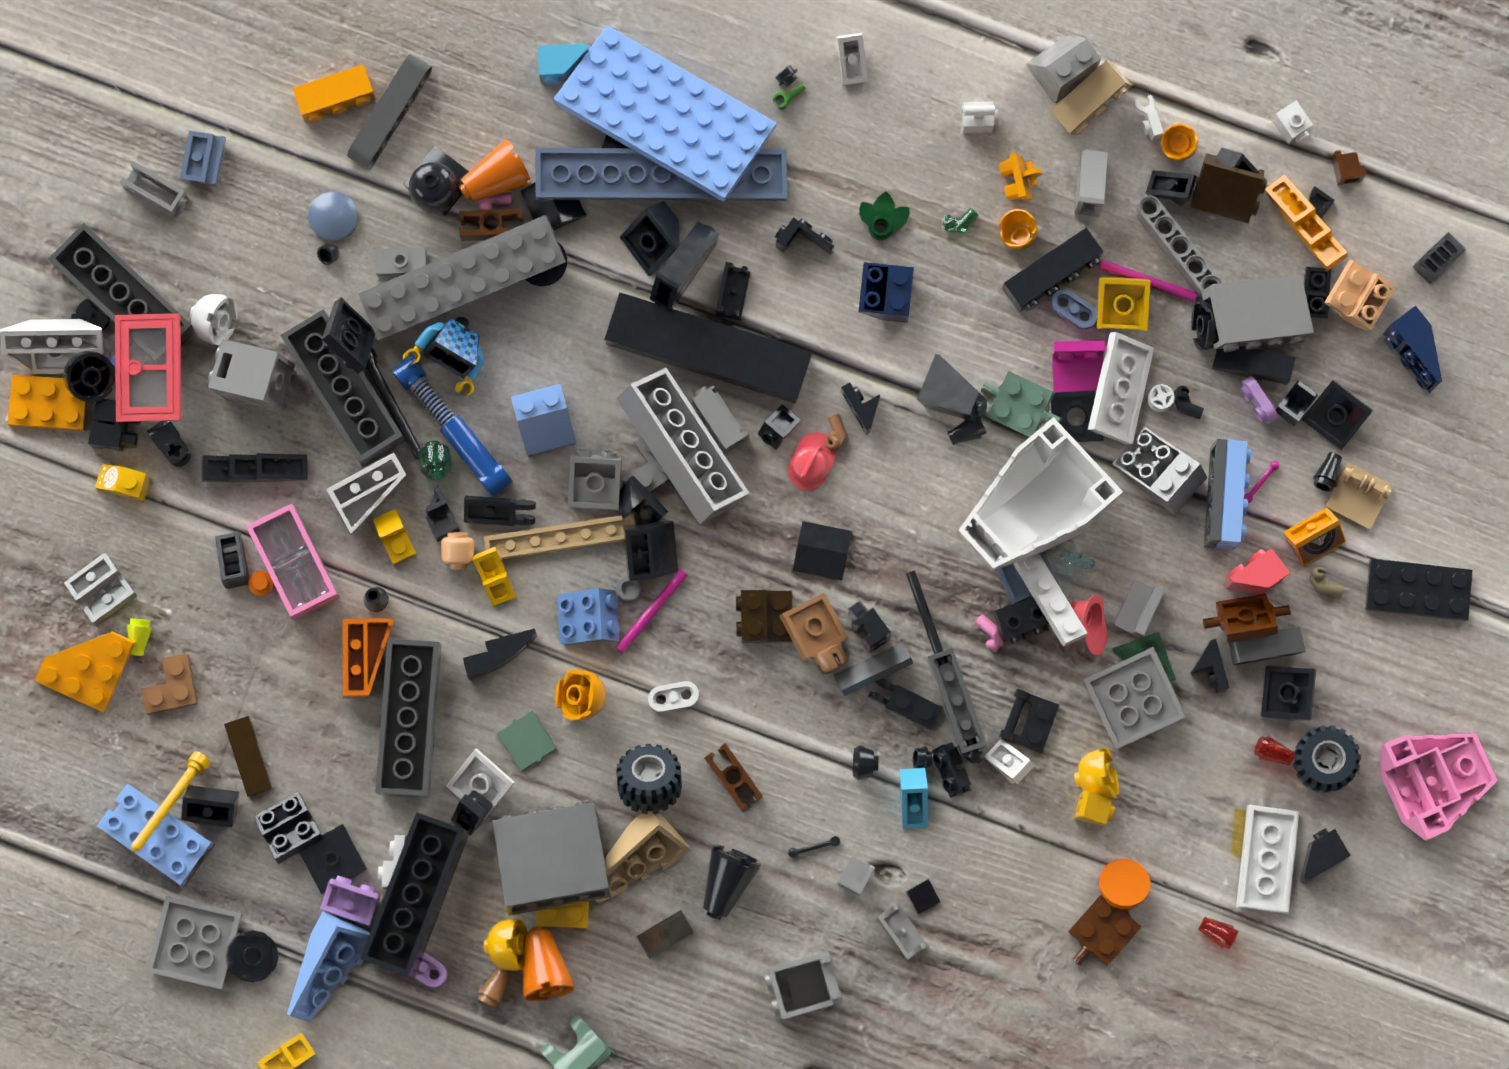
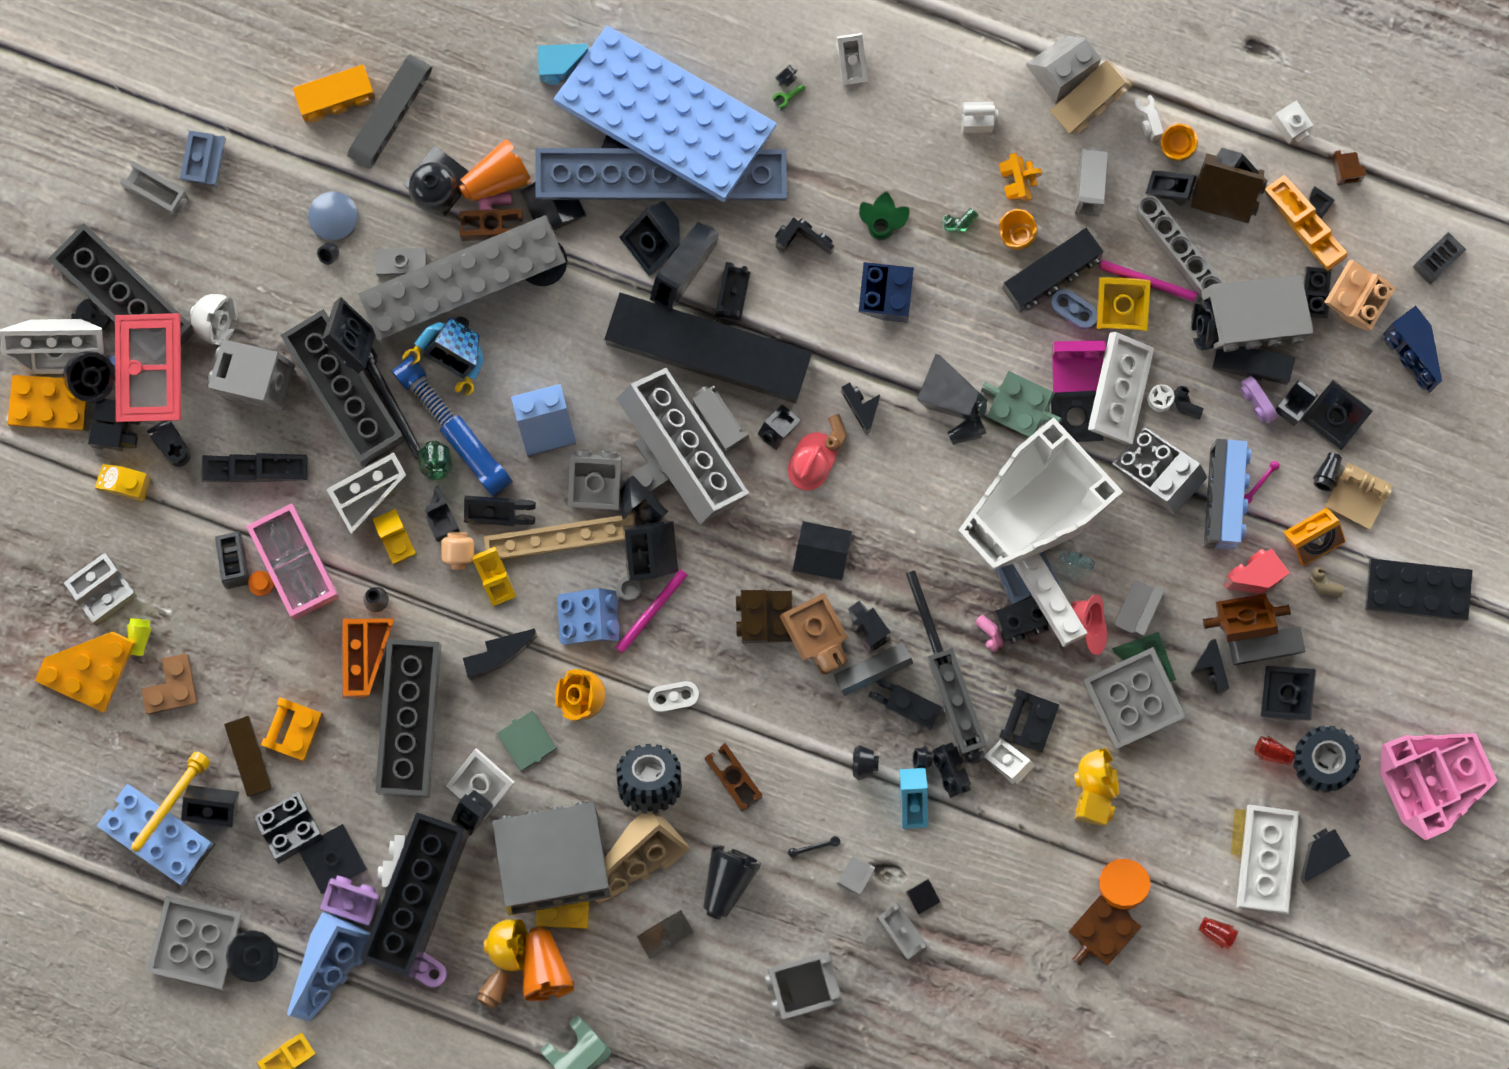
none -> light orange plate [261,697,323,762]

